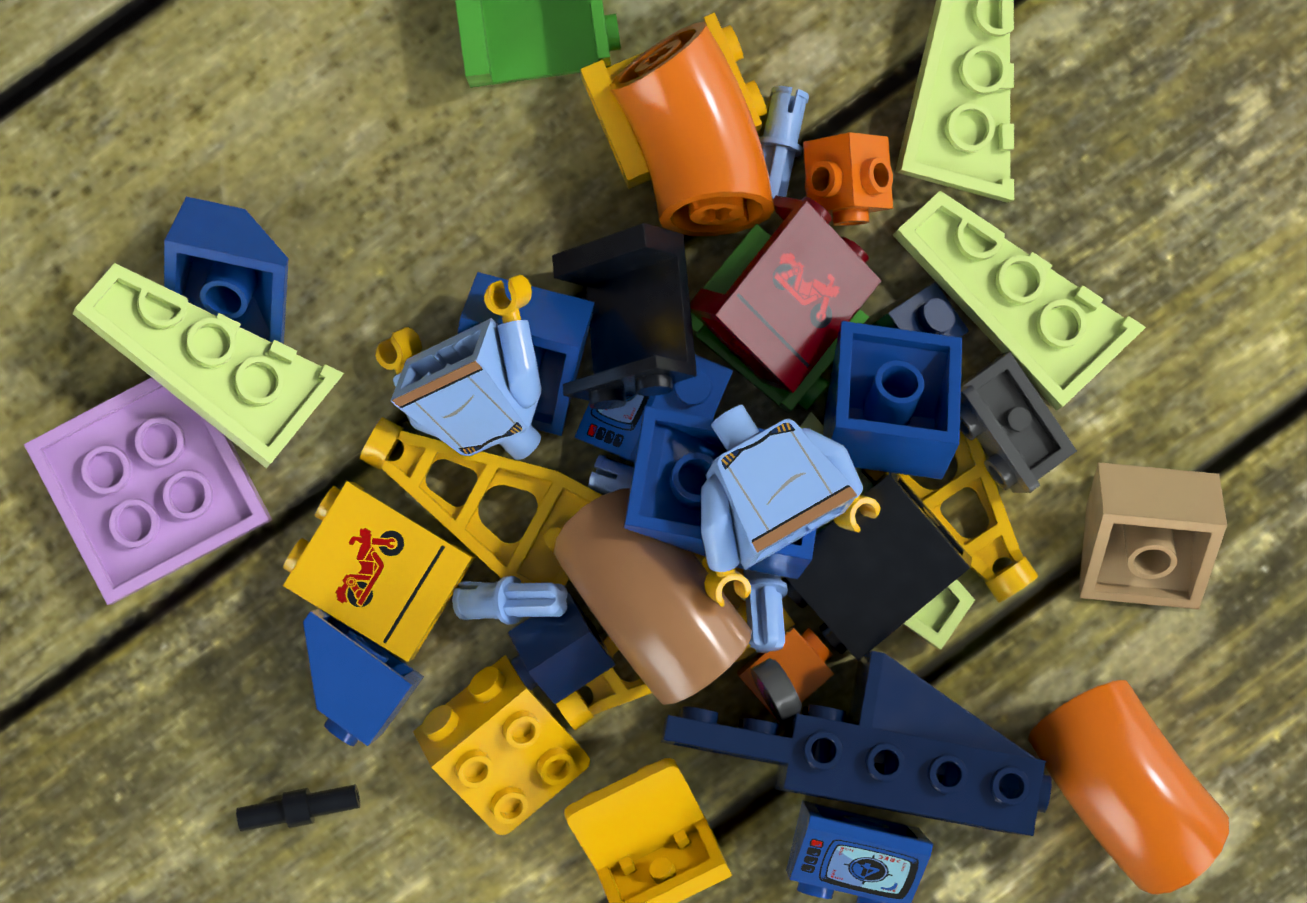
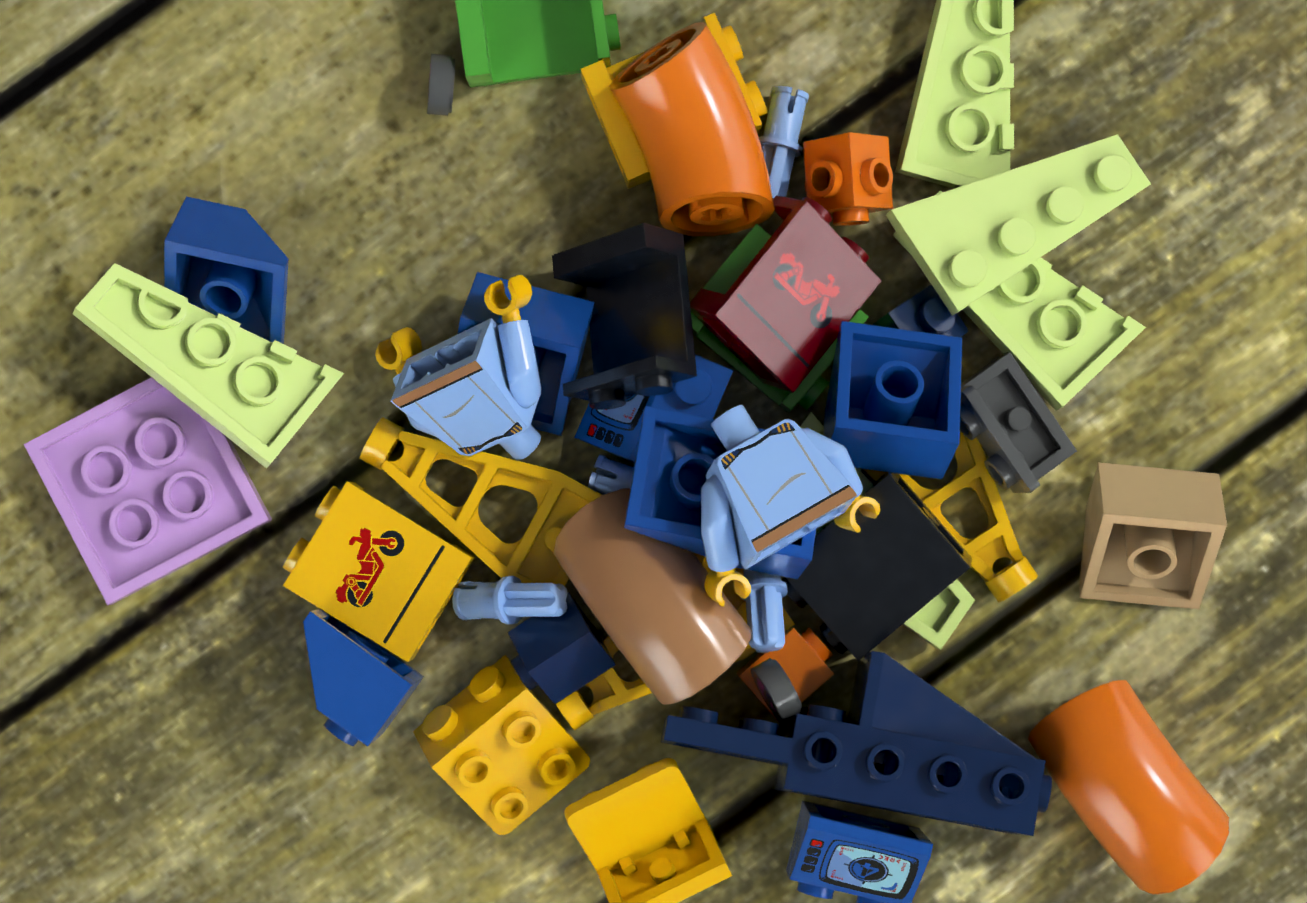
black bar [236,784,360,832] -> none
none -> dark grey tile [427,54,455,116]
none -> yellowish green wing [885,134,1151,316]

